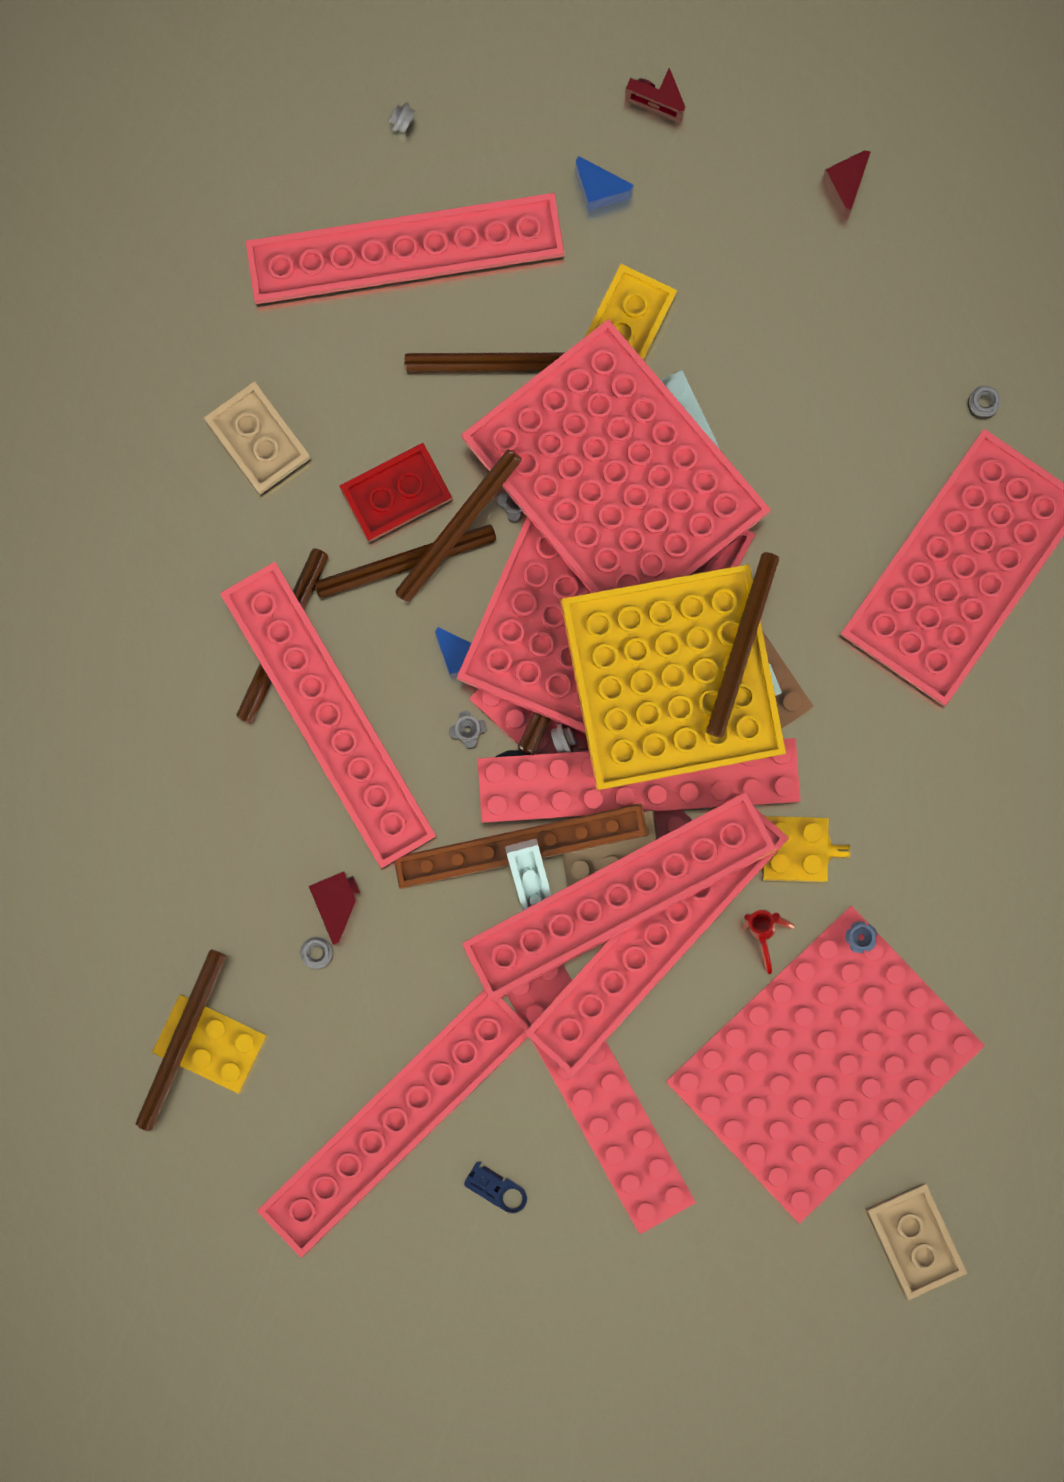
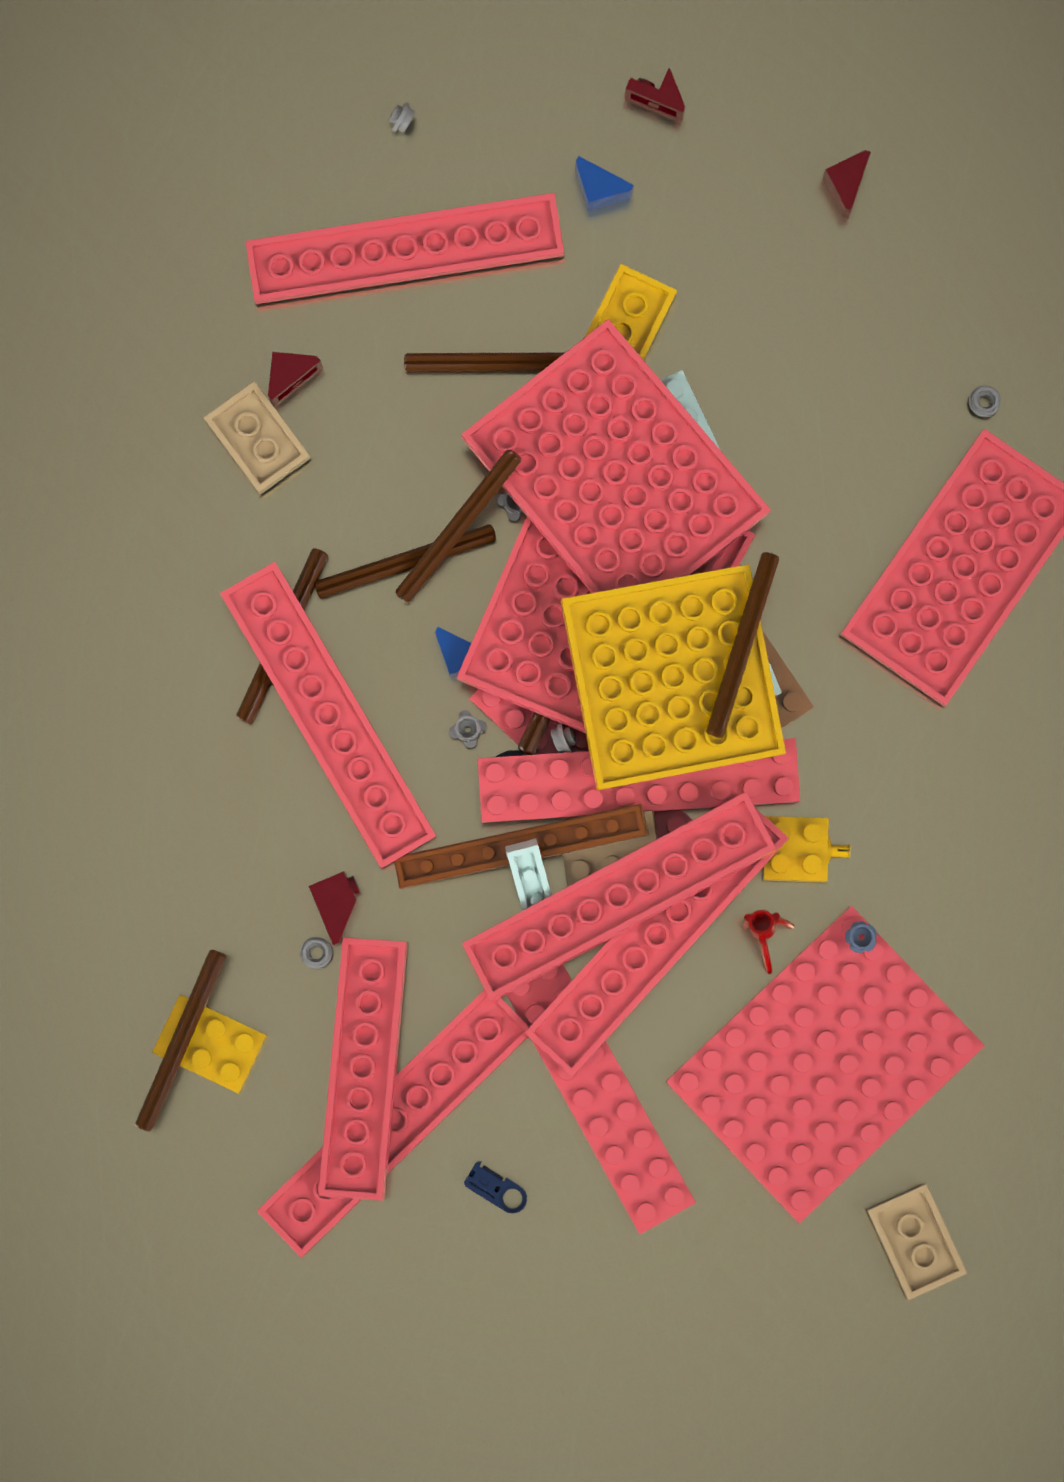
red plate [339,443,453,543] -> none
none -> dark red slope [268,352,323,407]
none -> coral plate [318,938,408,1201]

